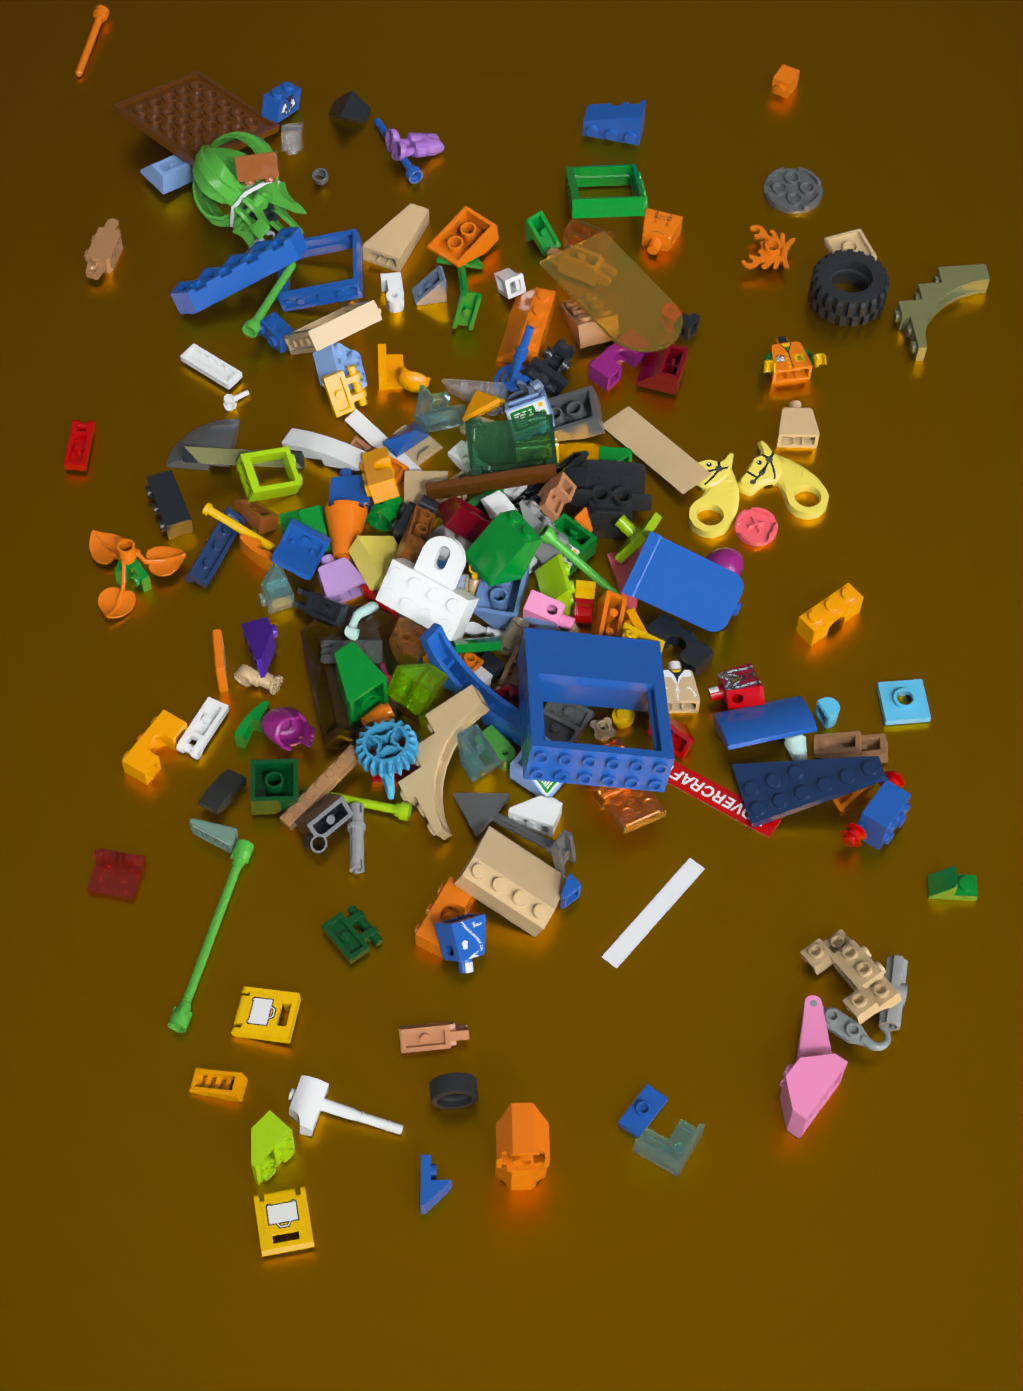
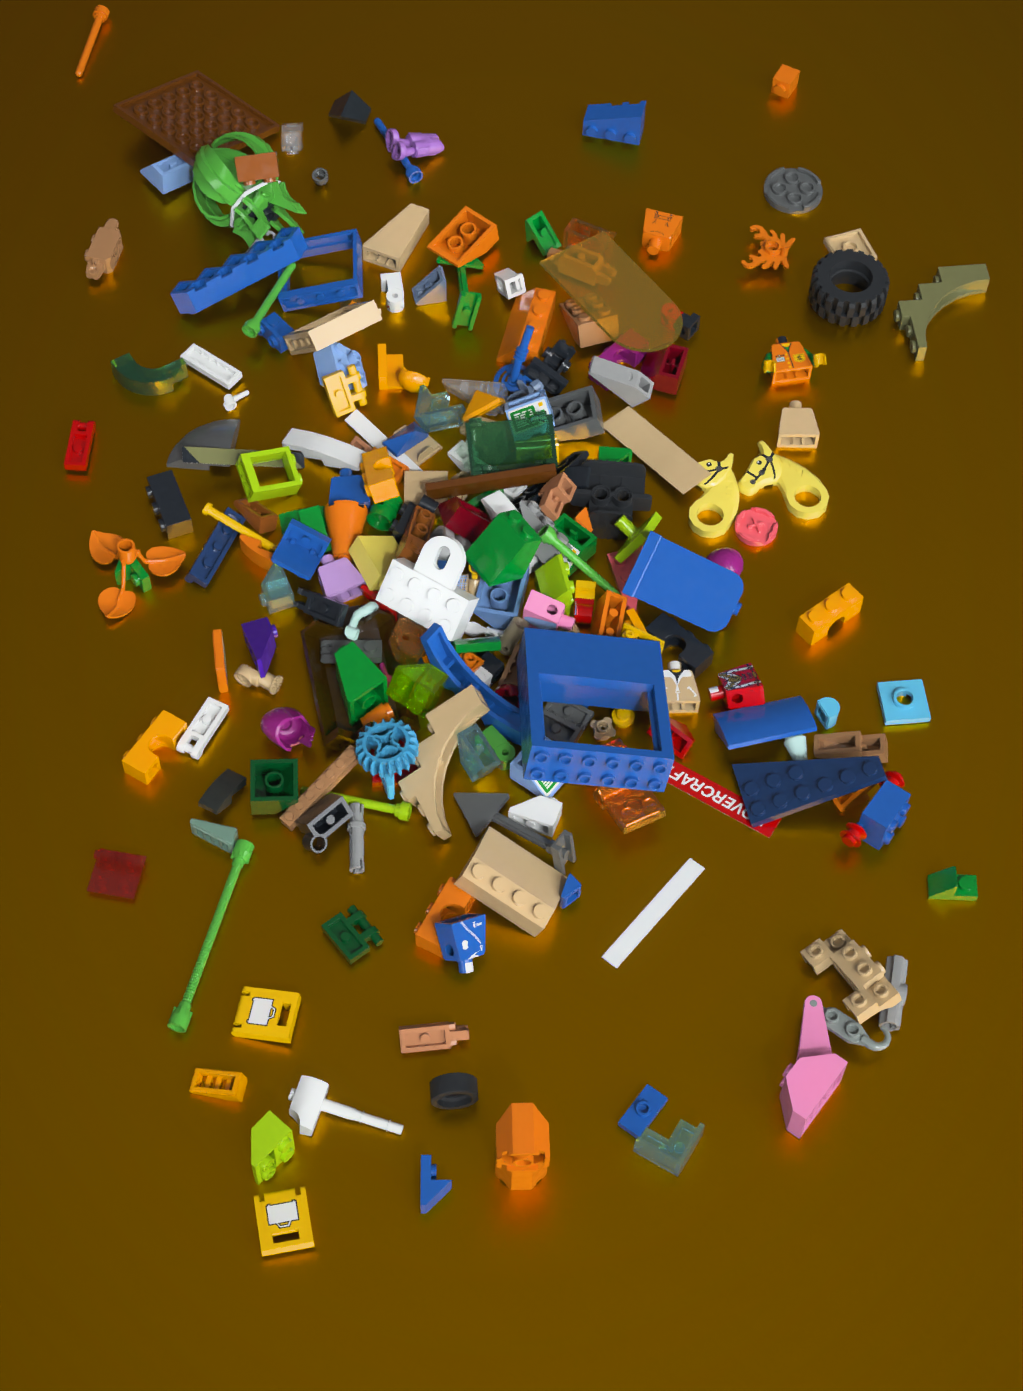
green slope [234,701,270,749] -> none
blue brick [261,81,301,123] -> none
green window [565,164,648,219] -> none
none -> clear green arch [110,353,188,396]
none -> light grey slope [588,356,654,407]

